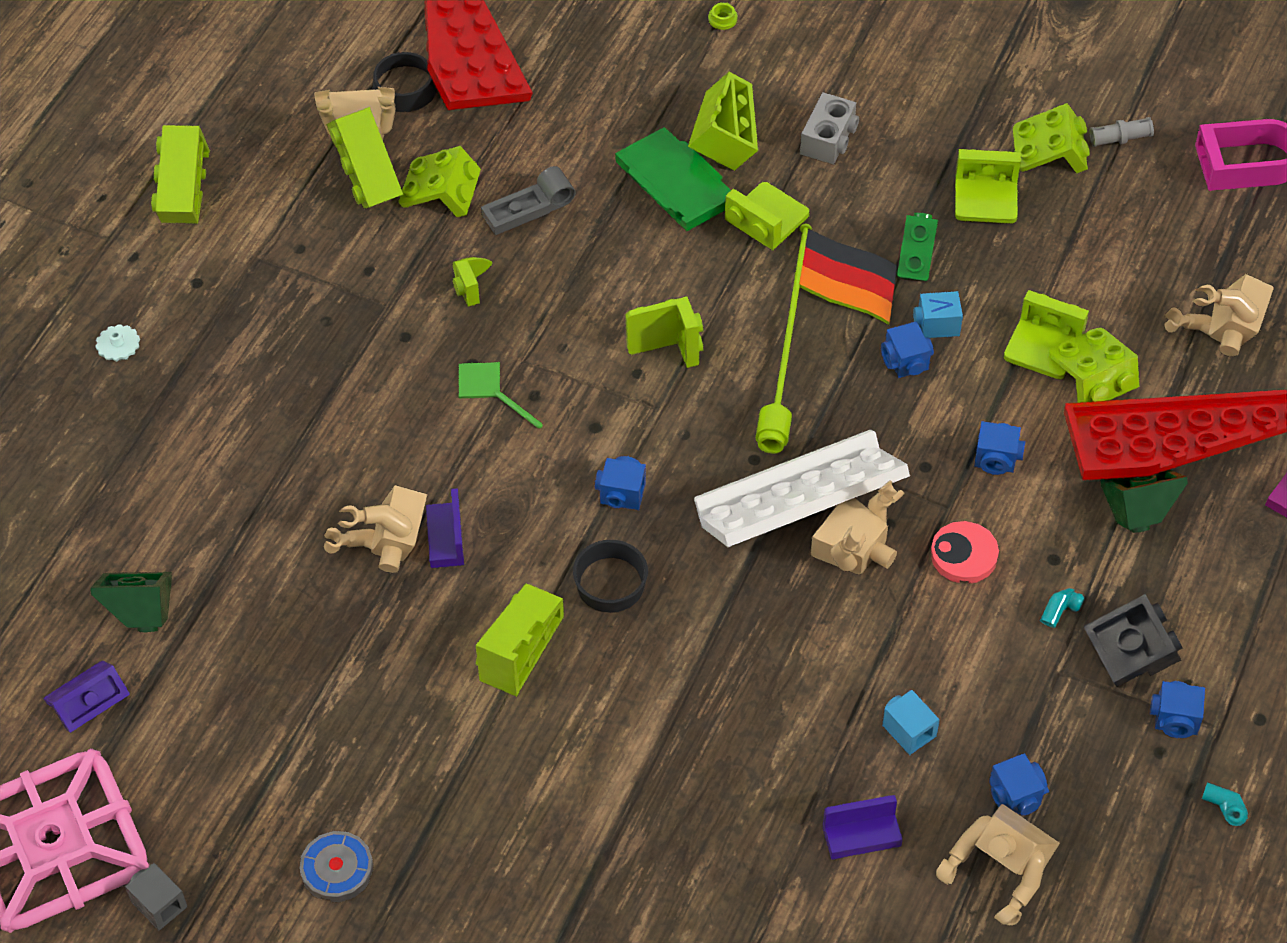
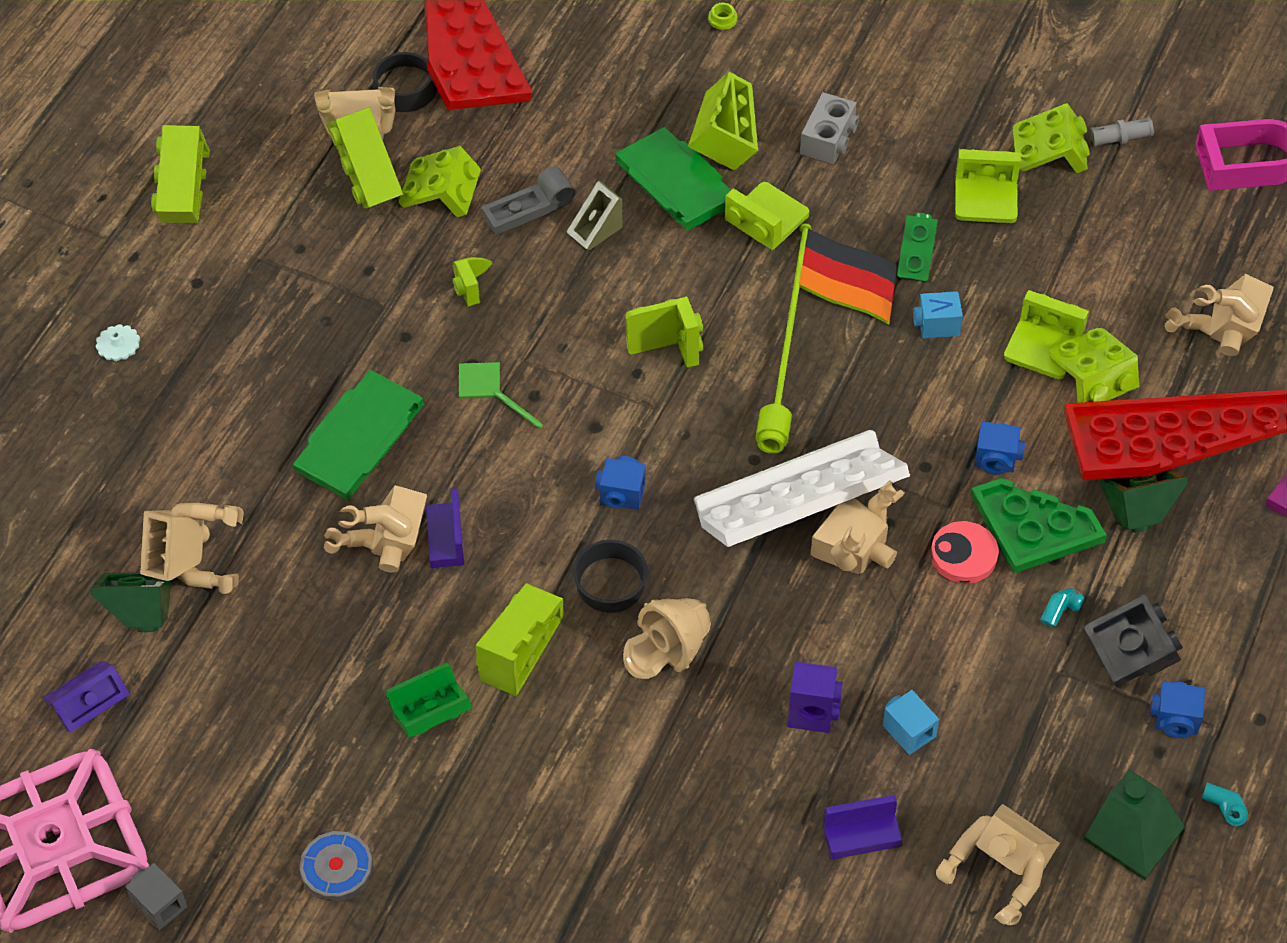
blue brick [881,321,934,378] -> none
blue brick [989,753,1049,815] -> none
none -> tan torso [140,503,244,594]
none -> green piece [293,370,424,501]
none -> green bracket [386,662,472,738]
none -> olive slope [567,181,623,250]
none -> tan head [623,598,711,679]
none -> dark purple brick [788,662,843,733]
none -> green plate [970,478,1107,574]
none -> dark green slope [1084,769,1185,880]

